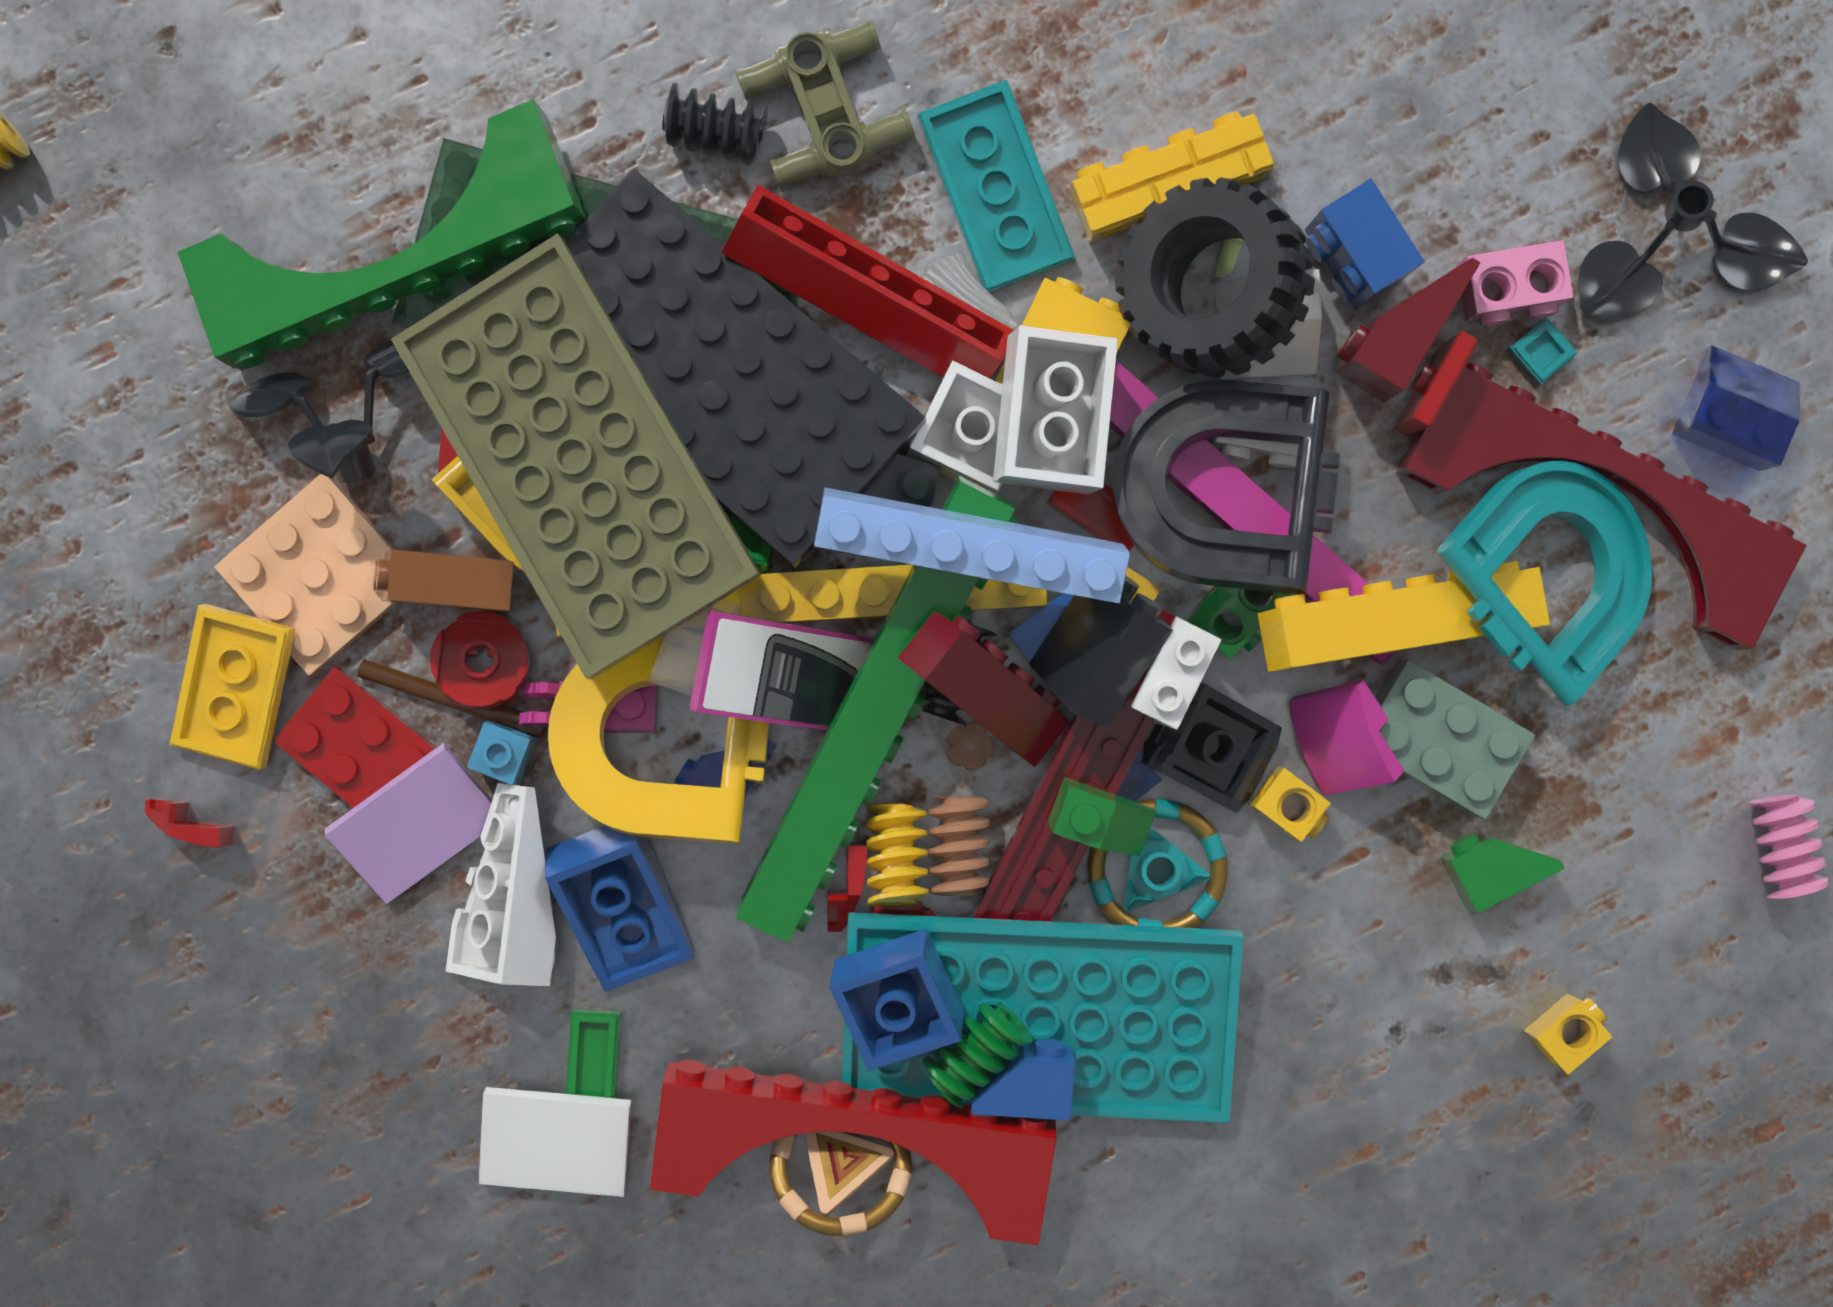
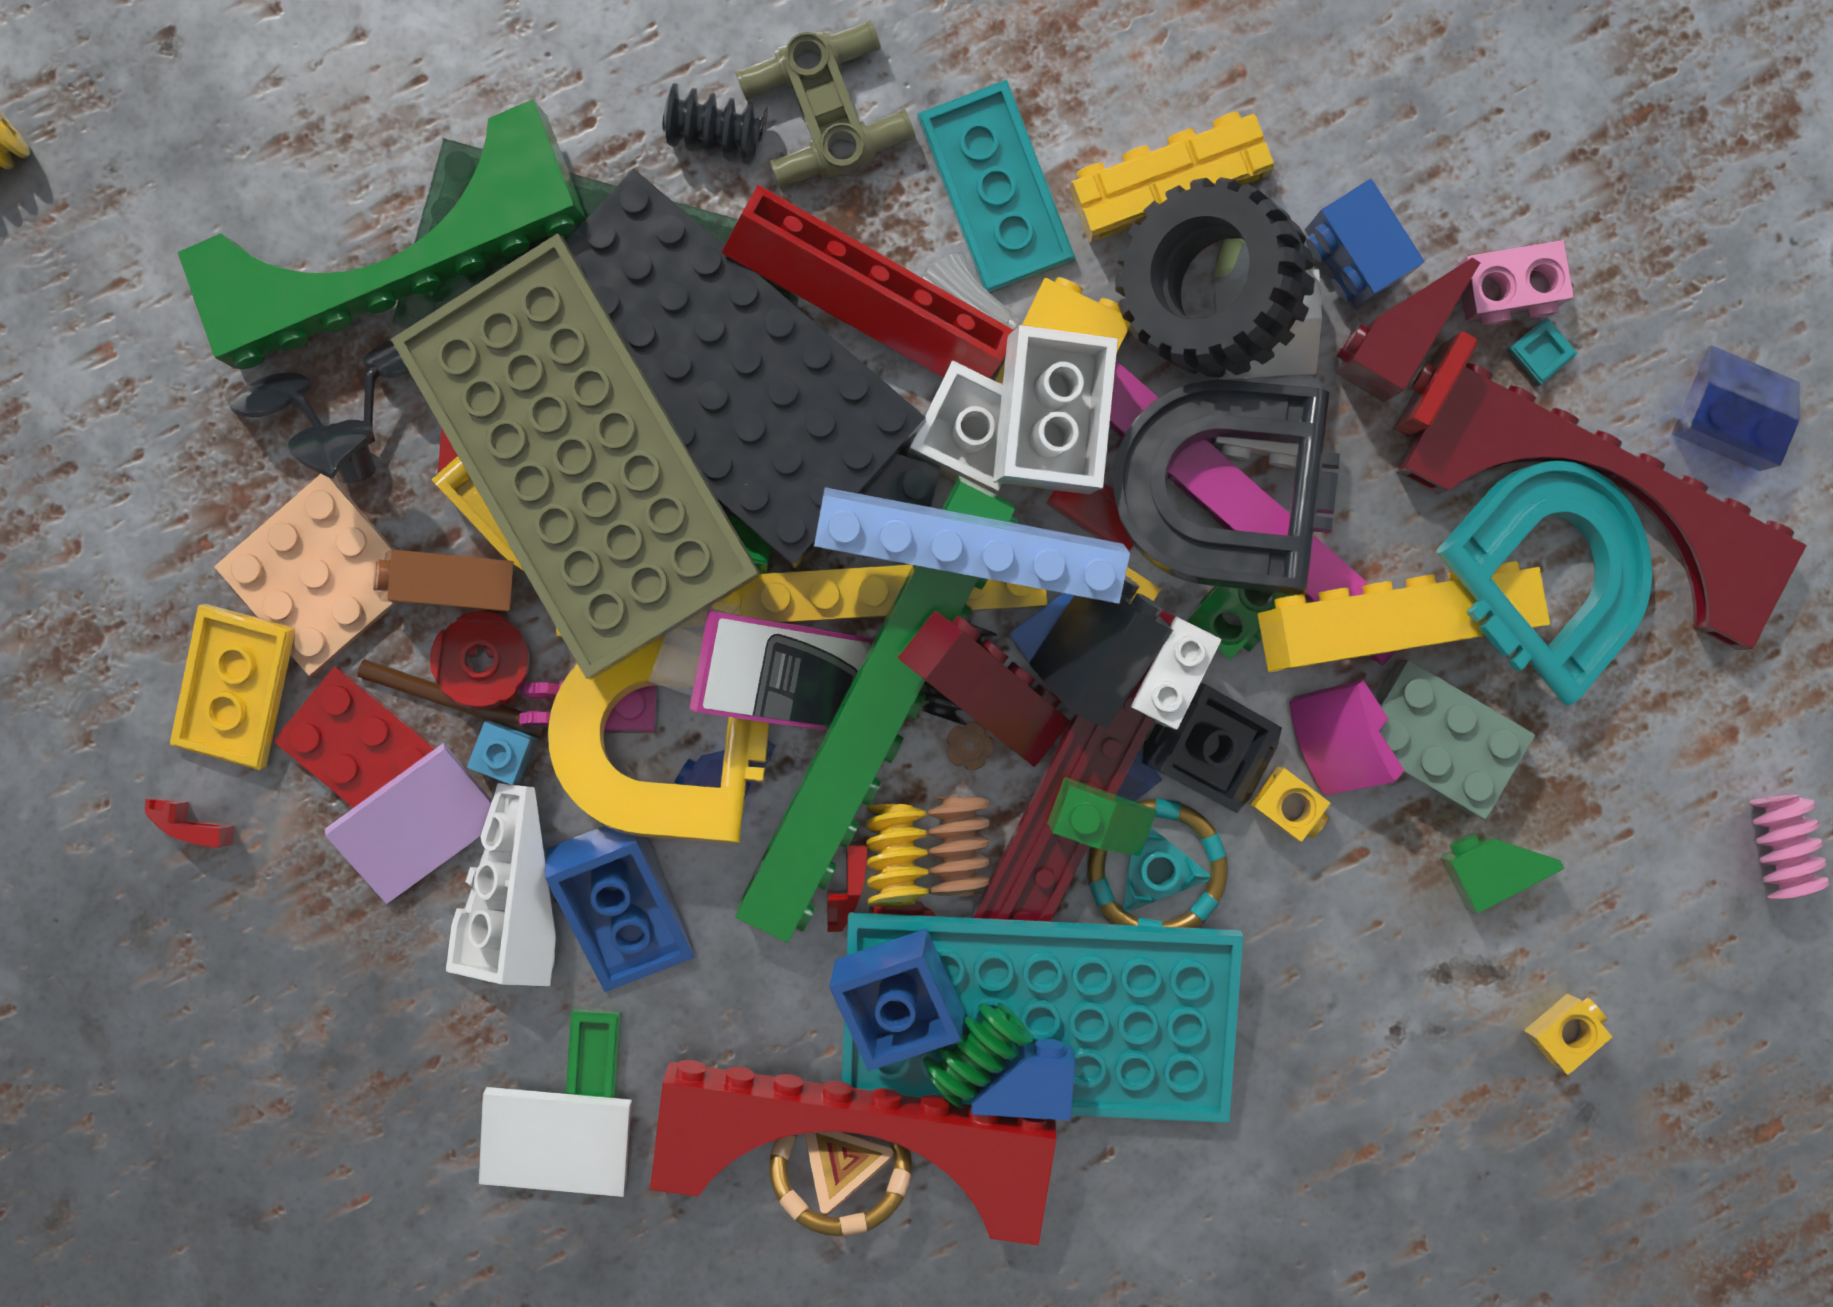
black plant [1578,103,1808,320] -> none

